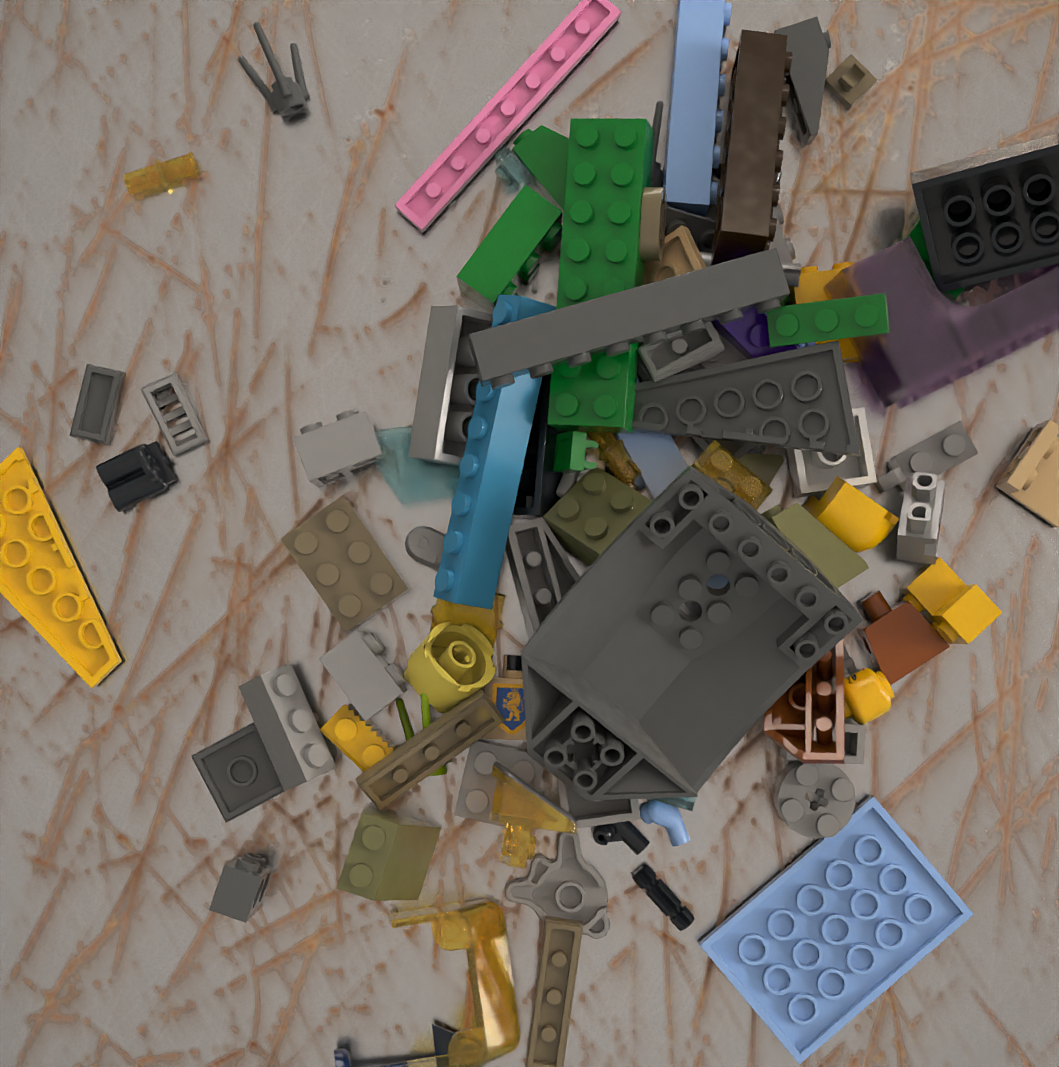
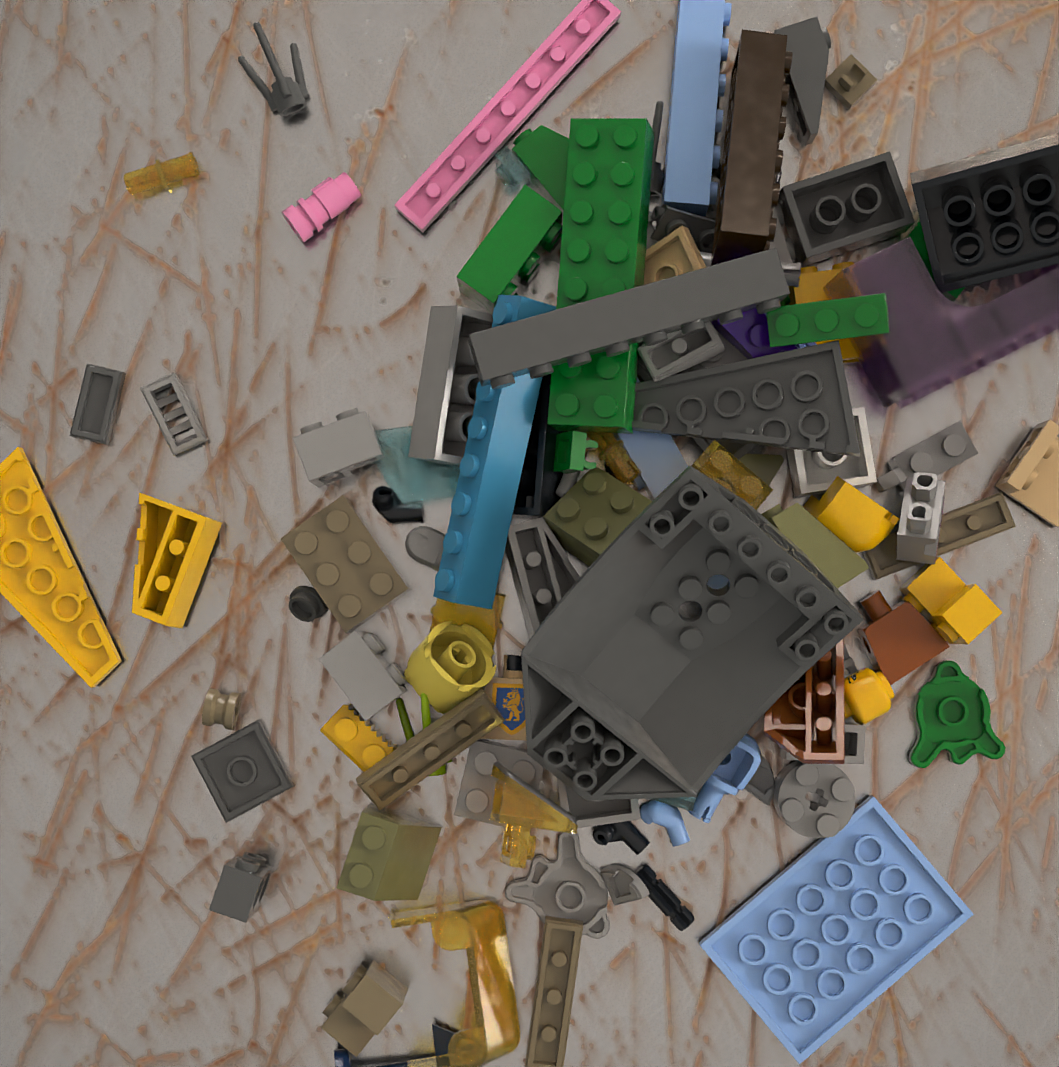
black piece [96,441,176,512] -> none
light grey brick [238,663,337,791] -> none
dark tan beam [639,187,667,261] -> none
none -> yellow wedge [132,492,222,628]
none -> dark tan wheel [202,688,241,730]
none -> bright pink axle [281,172,361,243]
none -> dark grey plate [289,586,326,622]
none -> dark tan brick [321,960,408,1057]
none -> black arm [372,486,424,523]
none -> light grey tile [600,865,650,906]
none -> light blue piece [688,733,761,823]
none -> light grey tile [744,755,774,806]
none -> dark grey brick [778,151,915,267]
none -> dark tan tile [862,492,1016,580]
none -> green tile [909,660,1006,768]

